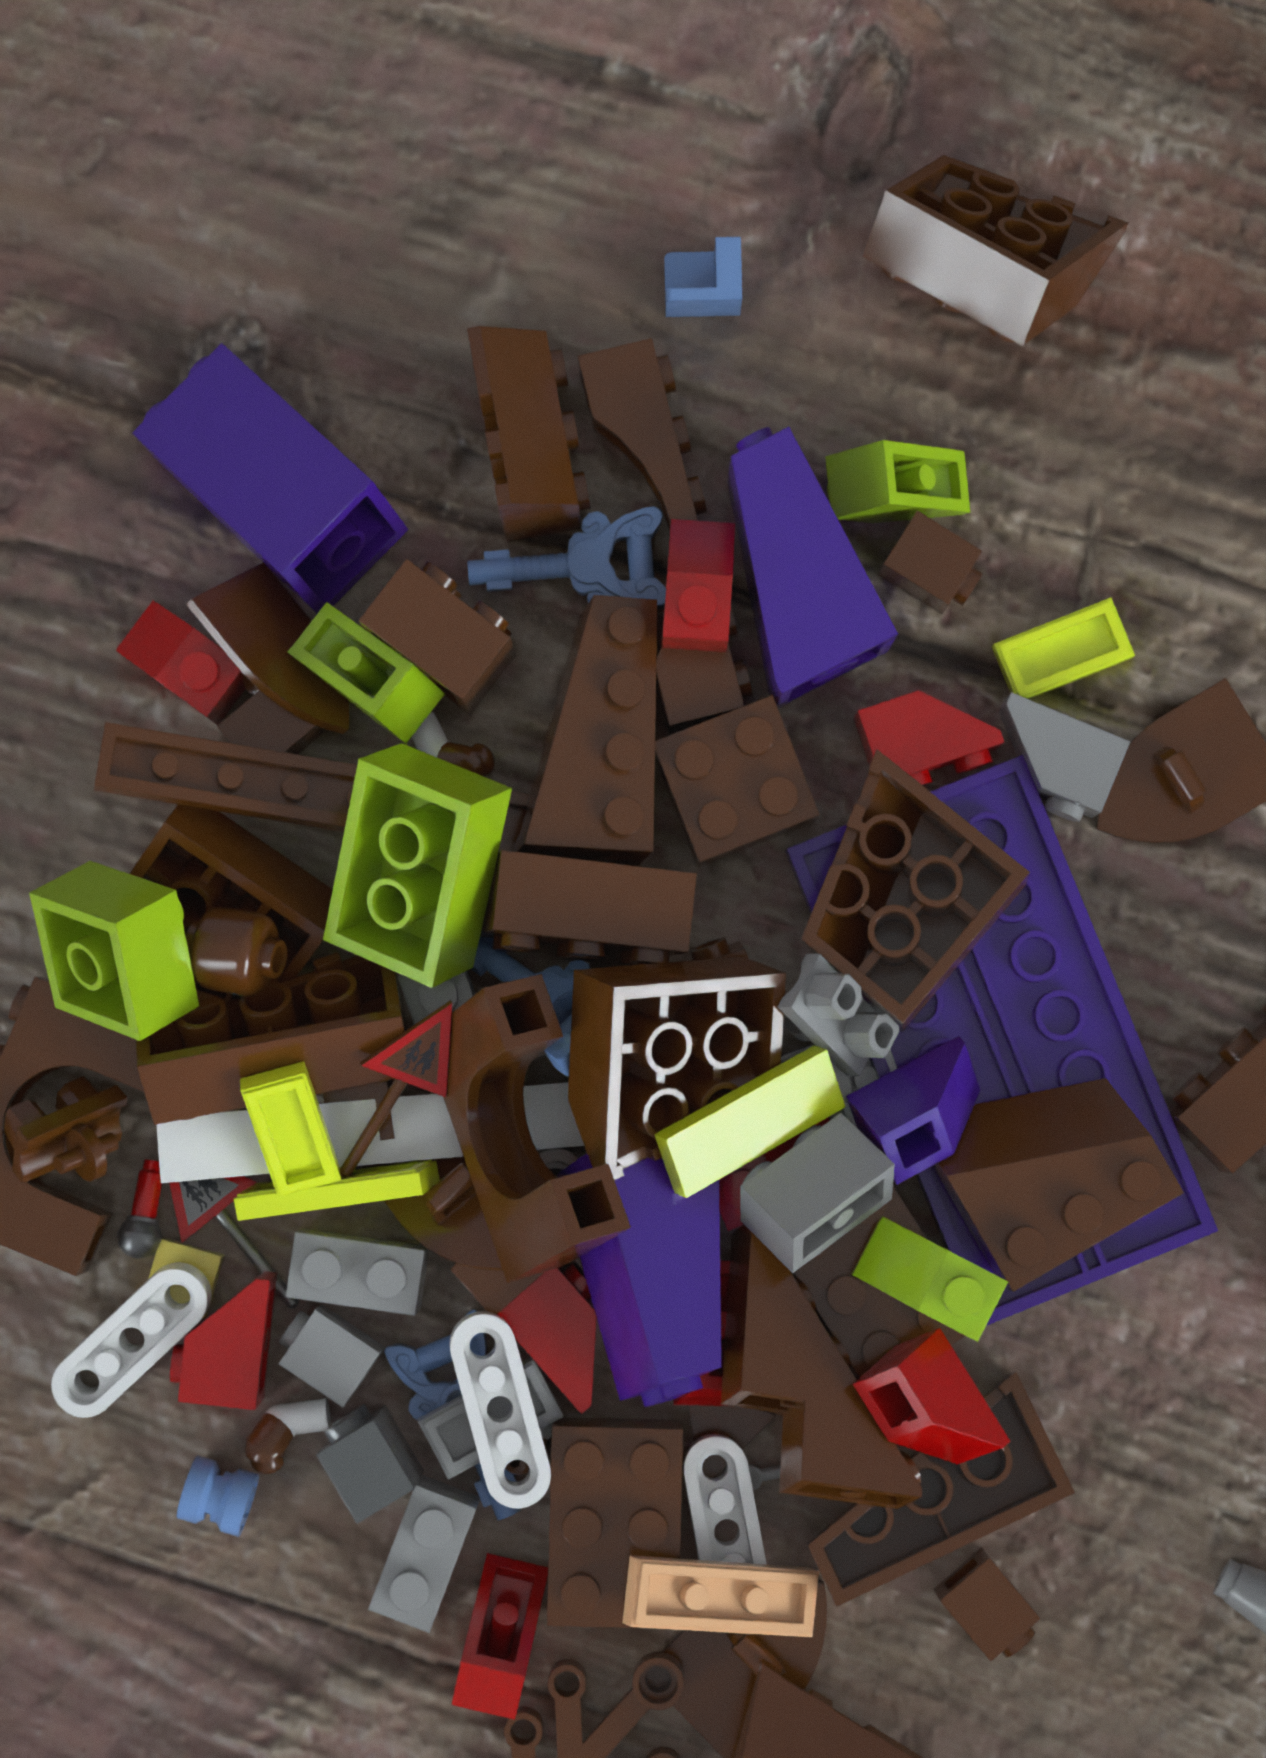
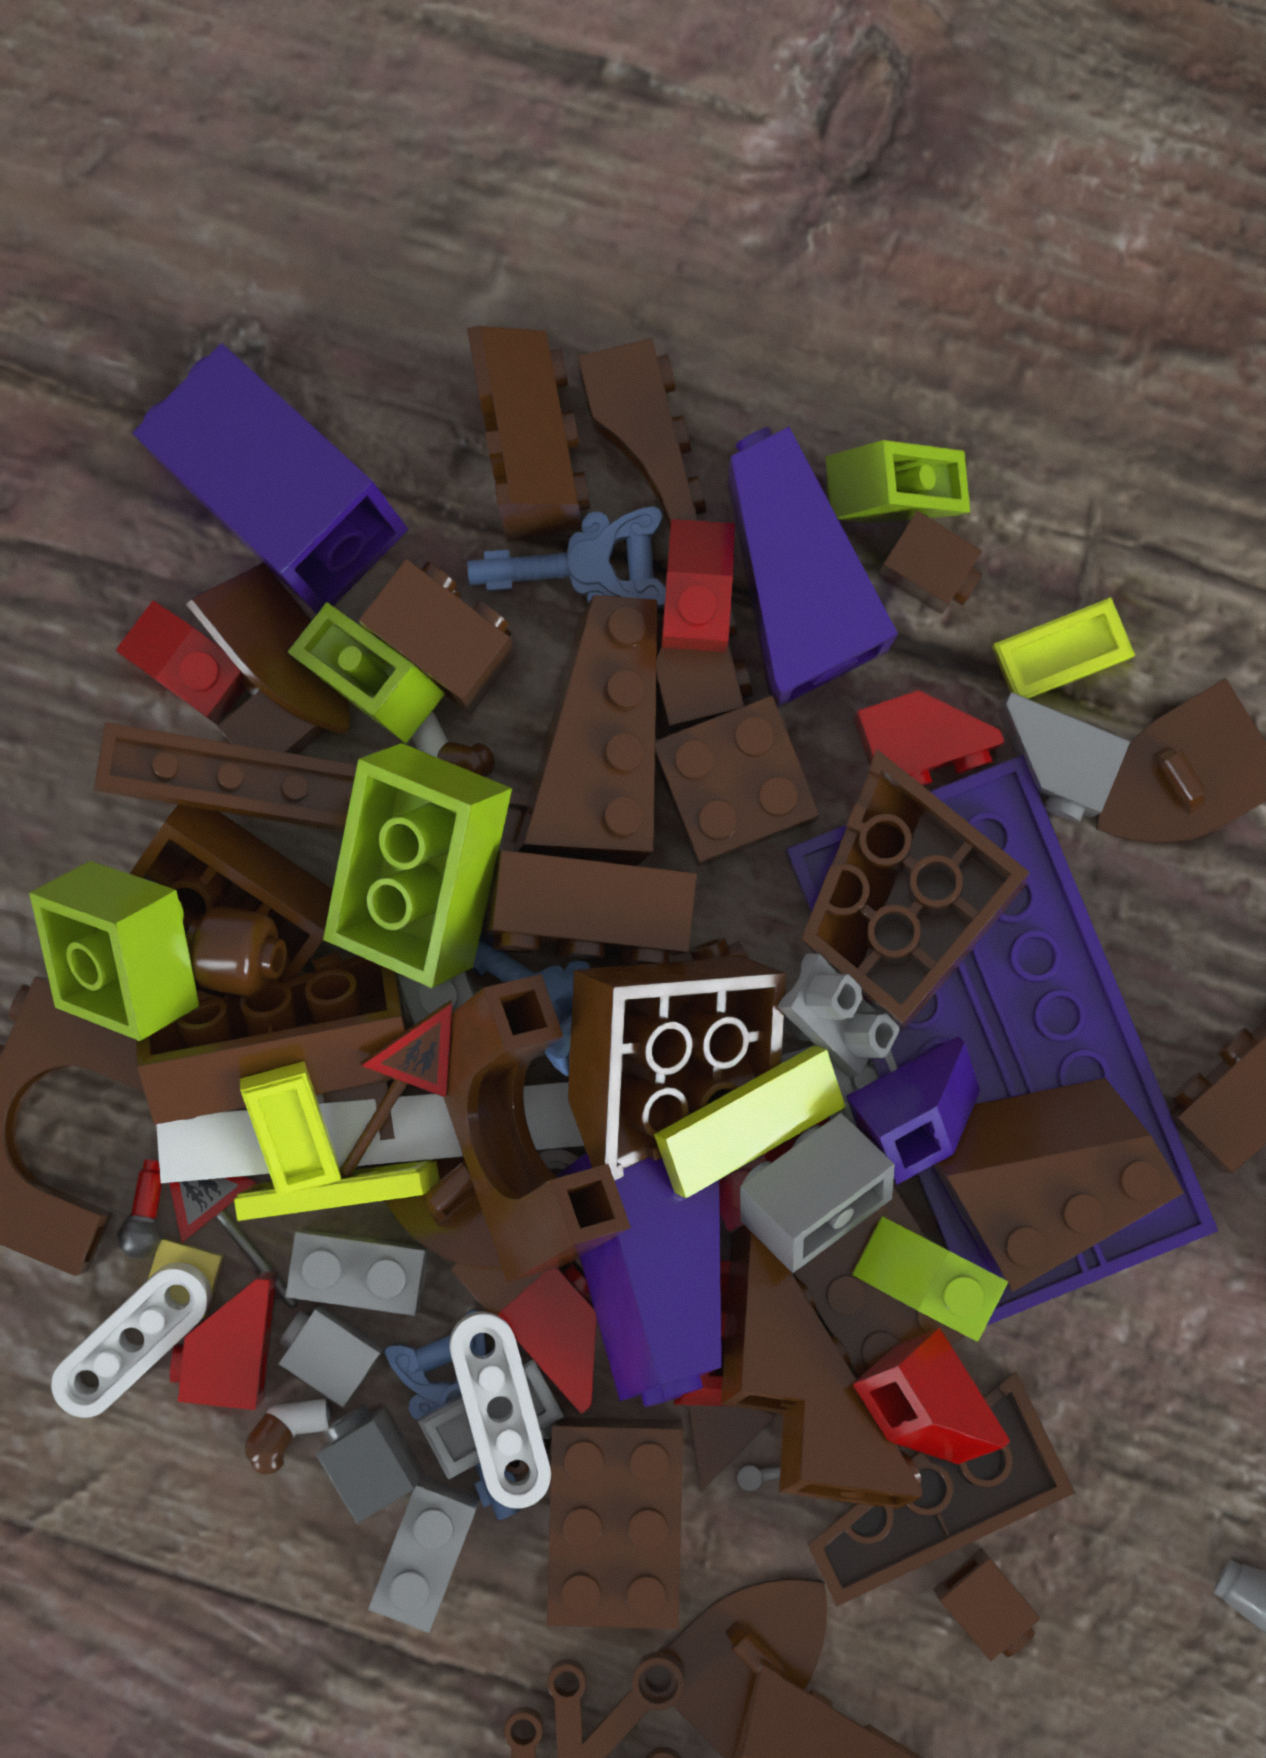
reddish brown hips [4,1076,128,1184] -> none
medium blue wheel [176,1455,259,1537] -> none
red slope [451,1553,548,1720] -> none
light nougat tile [622,1555,819,1637] -> none
medium blue panel [664,237,742,317] -> none
white plate [682,1434,767,1564] -> none
reddish brown wedge [862,155,1129,346] -> none

